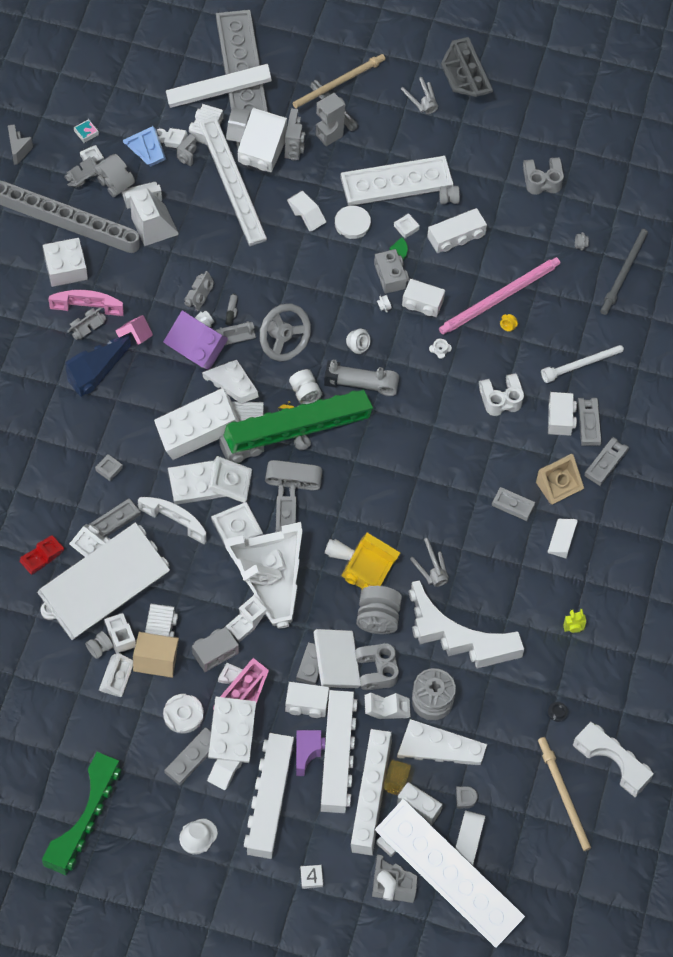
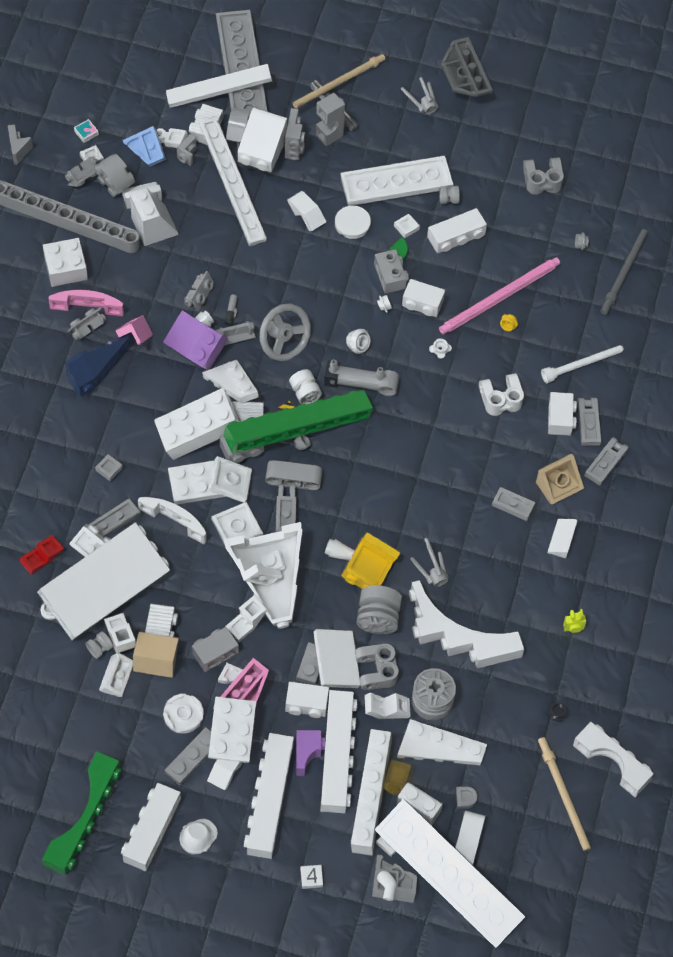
none -> white brick [121,783,181,871]

